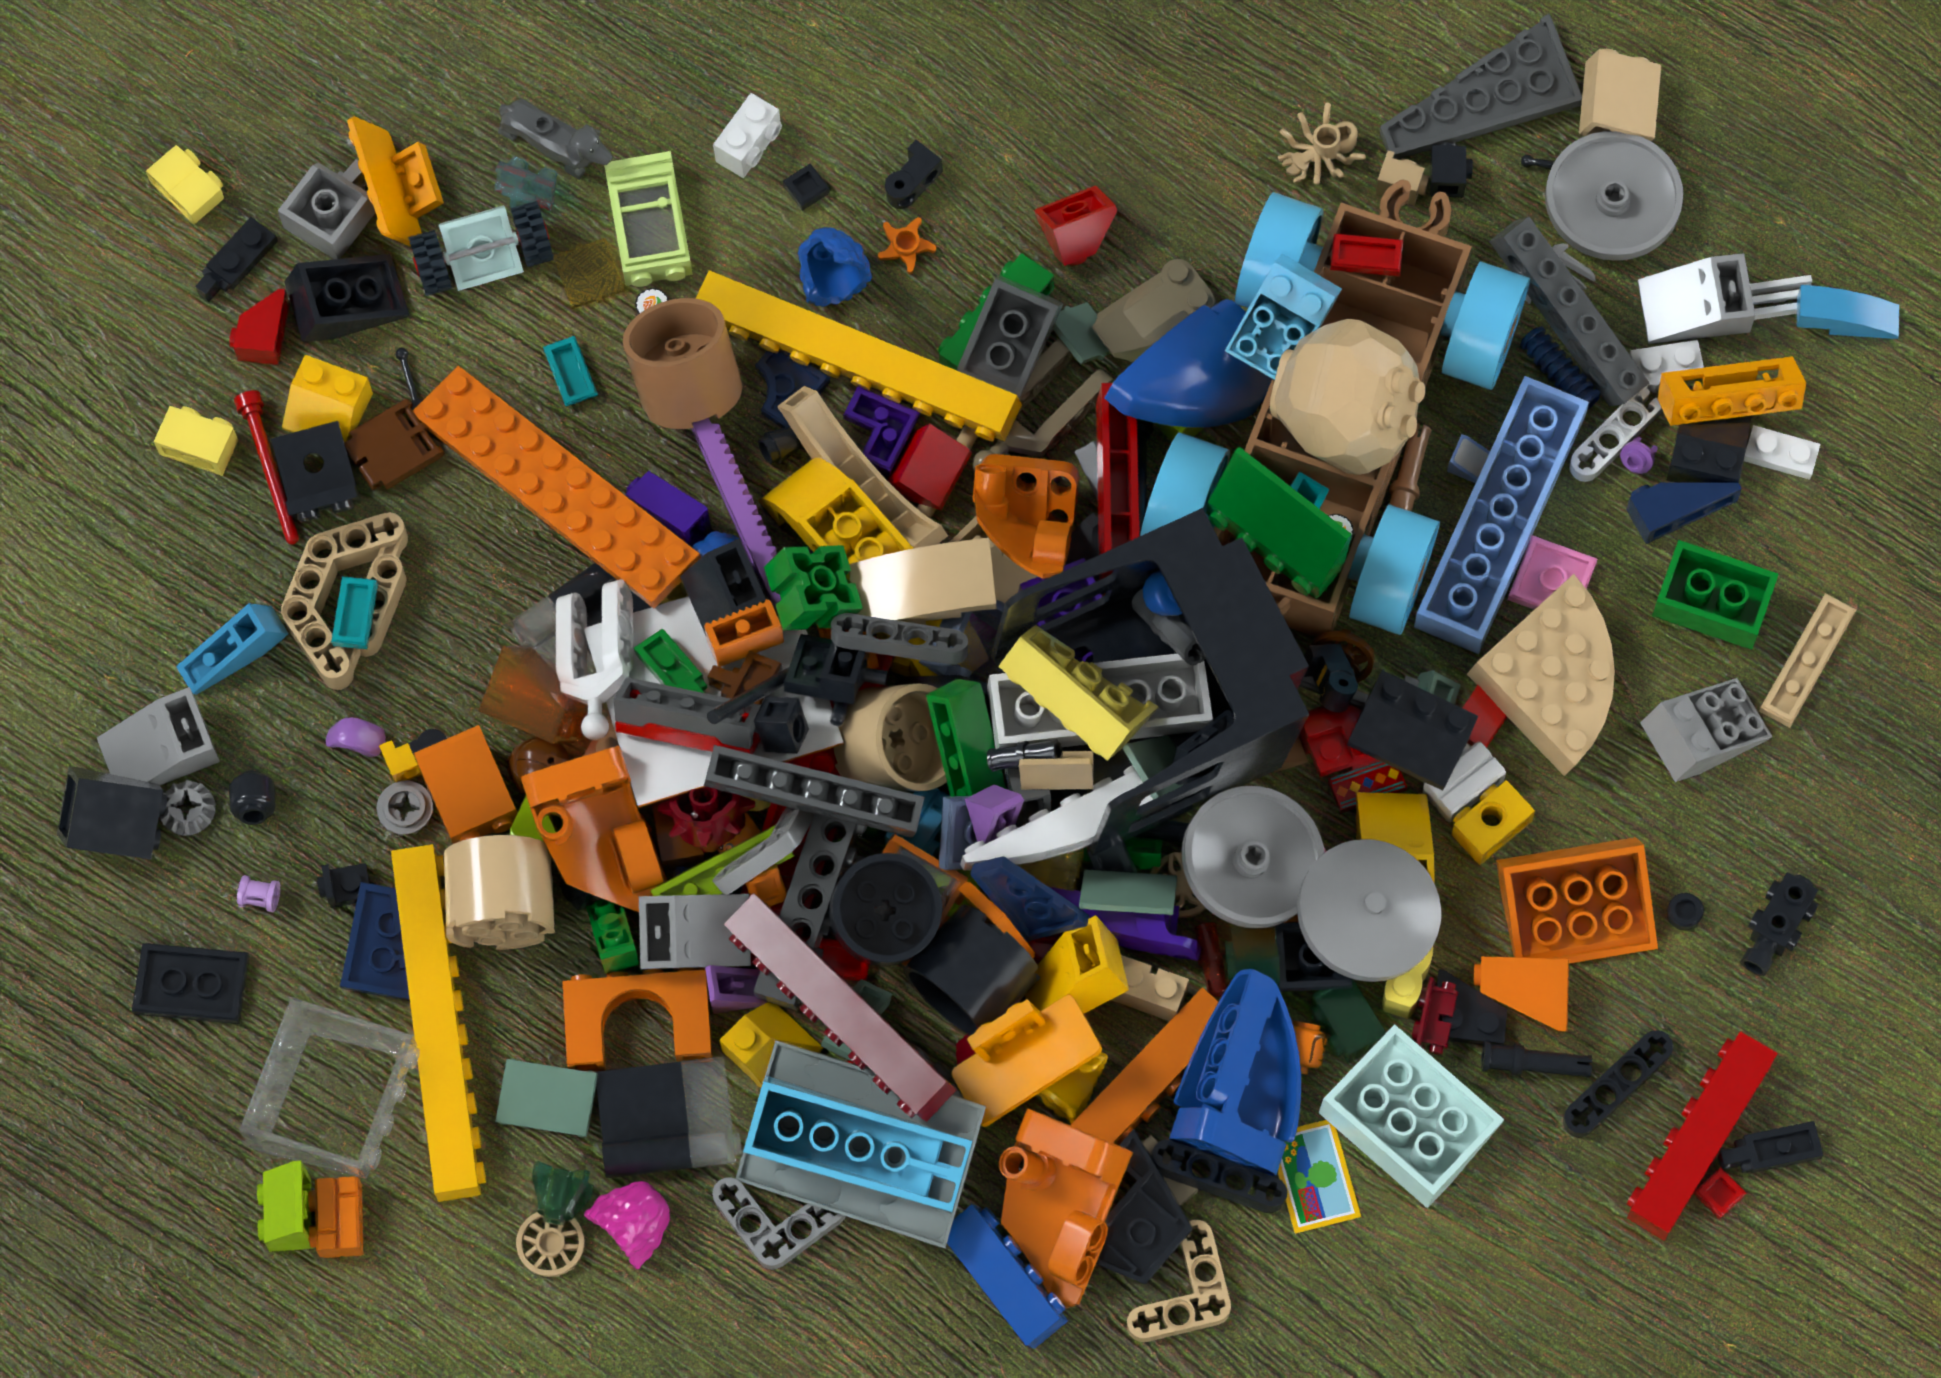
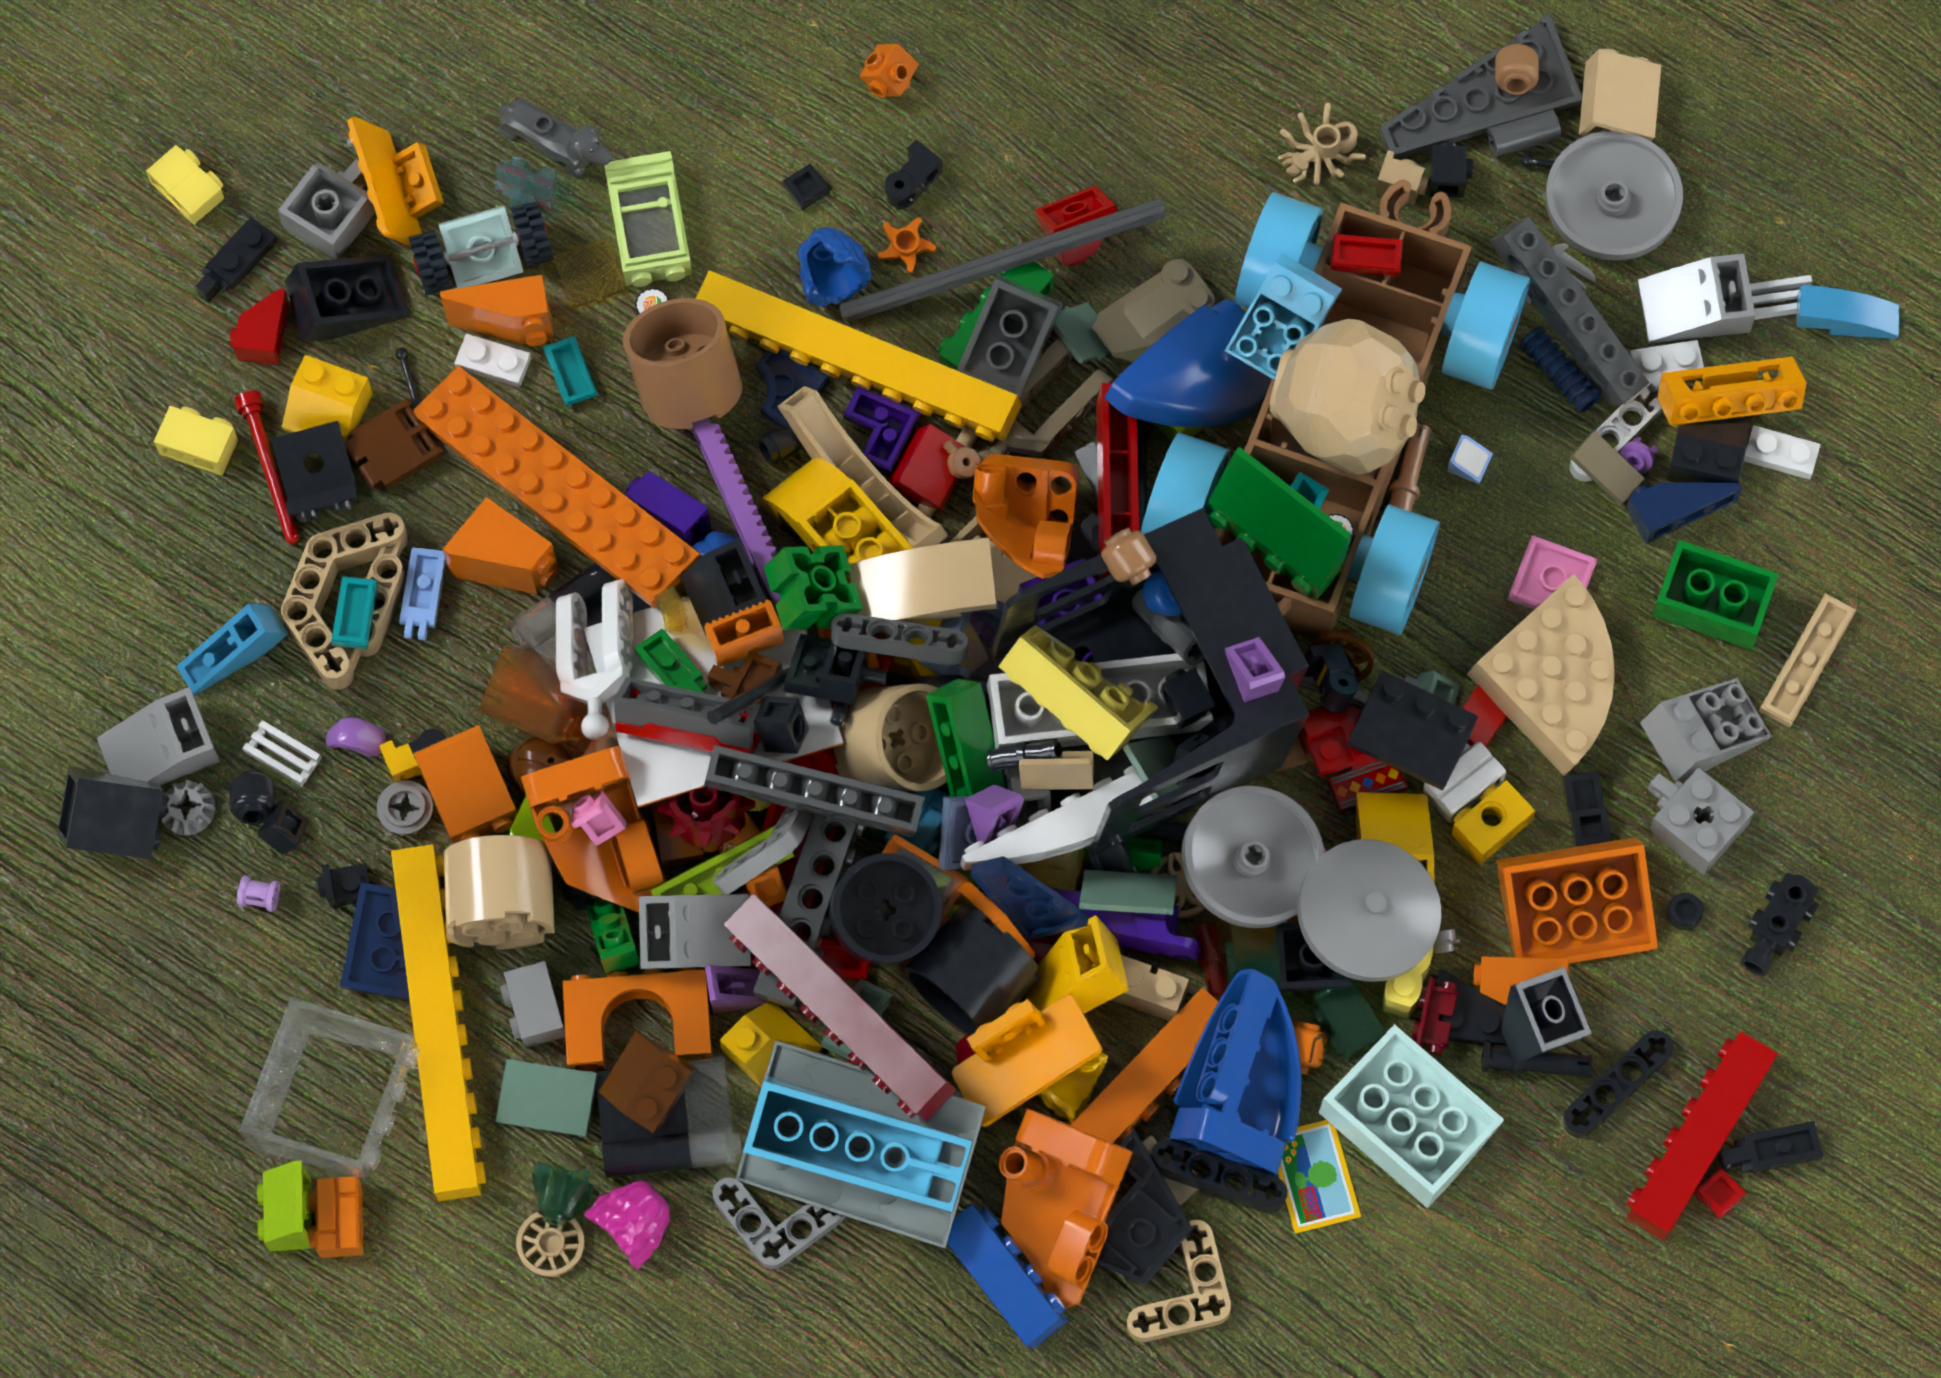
black tile [132,943,250,1024] -> none
white brick [713,93,782,178] -> none
light blue brick [1414,376,1589,654] -> none
none -> white tile [242,720,322,787]
none -> black slope [257,800,308,854]
none -> light blue hinge [400,547,447,641]
none -> orange slope [440,275,554,346]
none -> orange slope [442,497,558,594]
none -> white plate [454,334,531,388]
none -> light grey brick [500,961,565,1048]
none -> bright pink bracket [570,790,626,846]
none -> reddish brown slope [599,1030,698,1133]
none -> clear yellow piece [653,586,690,633]
none -> dark grey axle [840,198,1166,323]
none -> orange brick [859,43,919,98]
none -> medium nougat piece [942,439,980,479]
none -> medium nougat head [1101,527,1156,585]
none -> black brick [1160,668,1215,730]
none -> medium lavender slope [1225,637,1285,702]
none -> light grey plate [1433,929,1460,954]
none -> dark grey piece [1487,110,1561,158]
none -> medium nougat head [1495,44,1539,95]
none -> black slope [1501,967,1592,1064]
none -> black slope [1562,771,1611,847]
none -> dark tan tile [1569,431,1644,505]
none -> light grey hinge [1648,767,1754,875]

